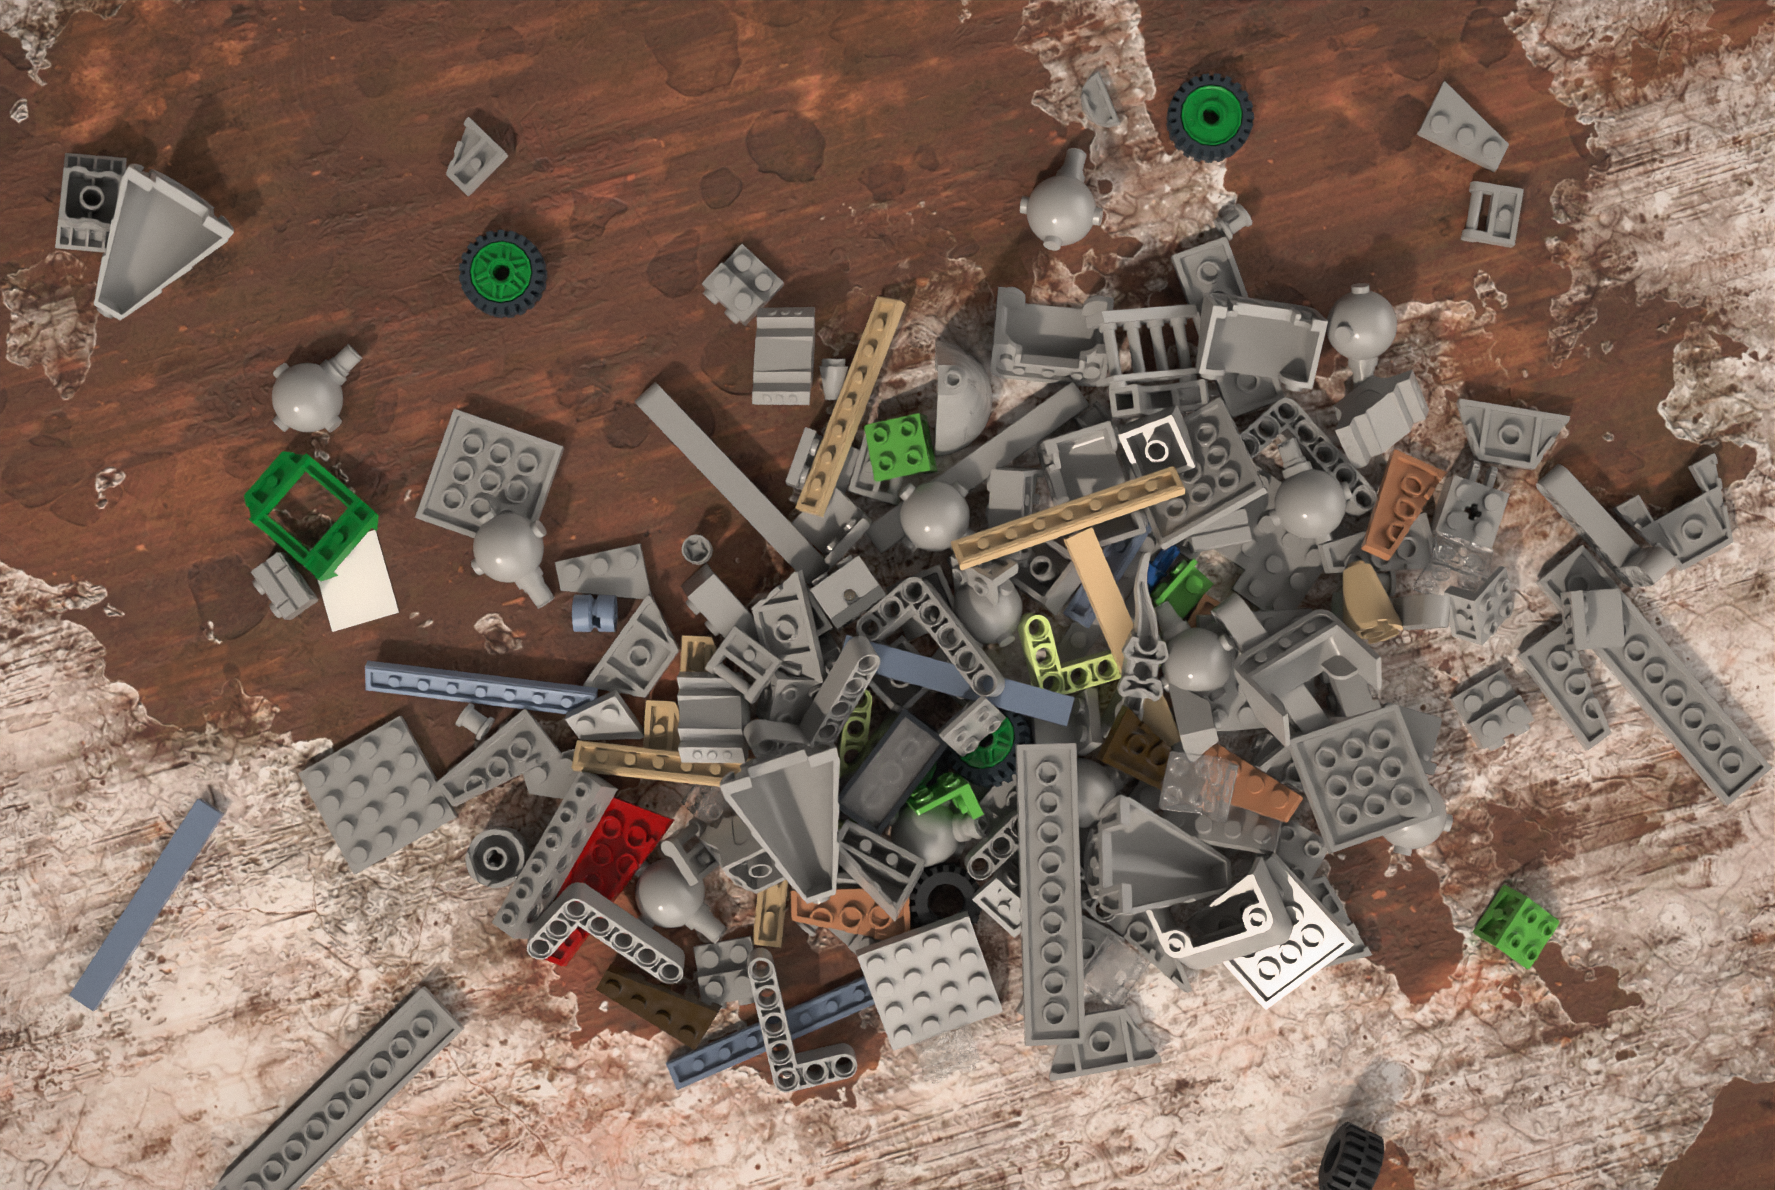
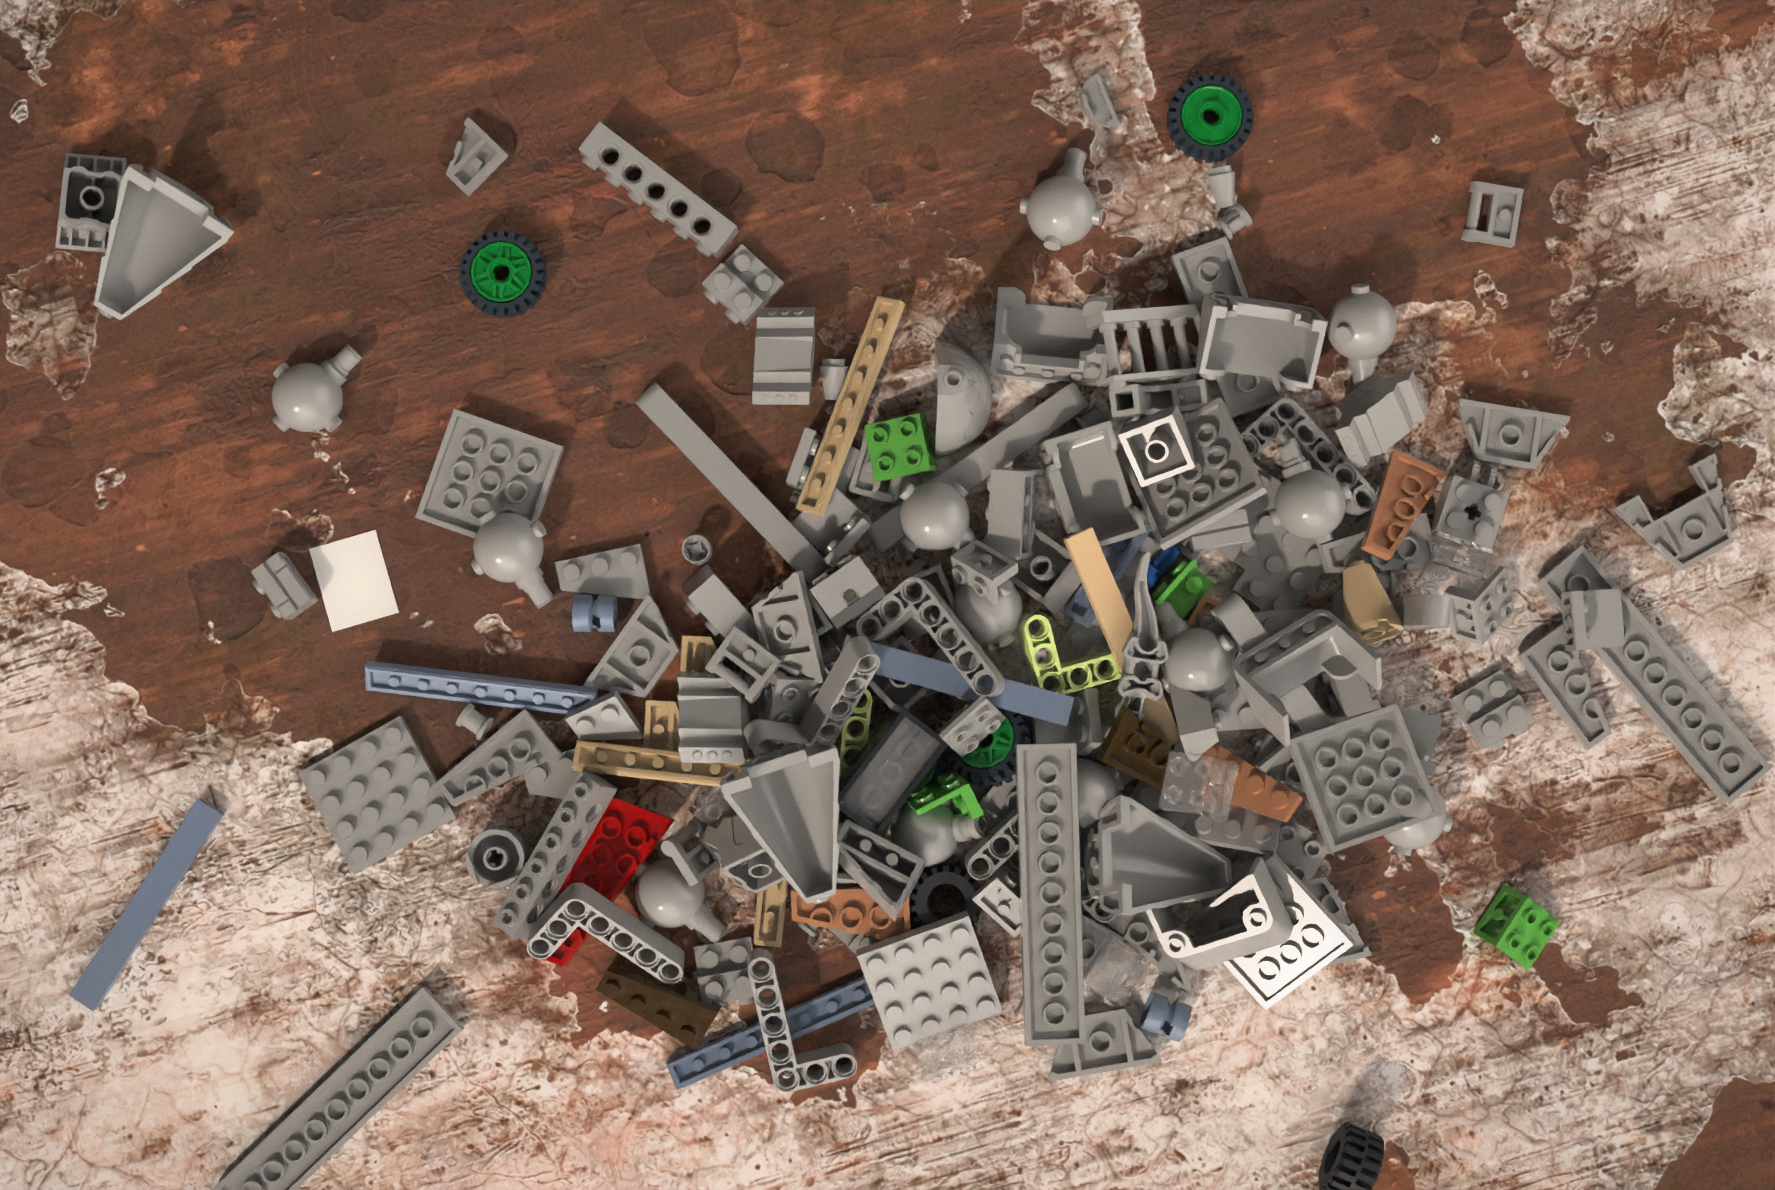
green wedge [244,451,379,582] -> none
tan tile [951,466,1185,570] -> none
light grey wing [1417,81,1509,172] -> none
light grey beam [1536,464,1676,588] -> none
none -> light grey brick [578,121,739,259]
none -> sand blue wheel [1140,992,1192,1042]
none -> light grey cone [1207,165,1235,209]

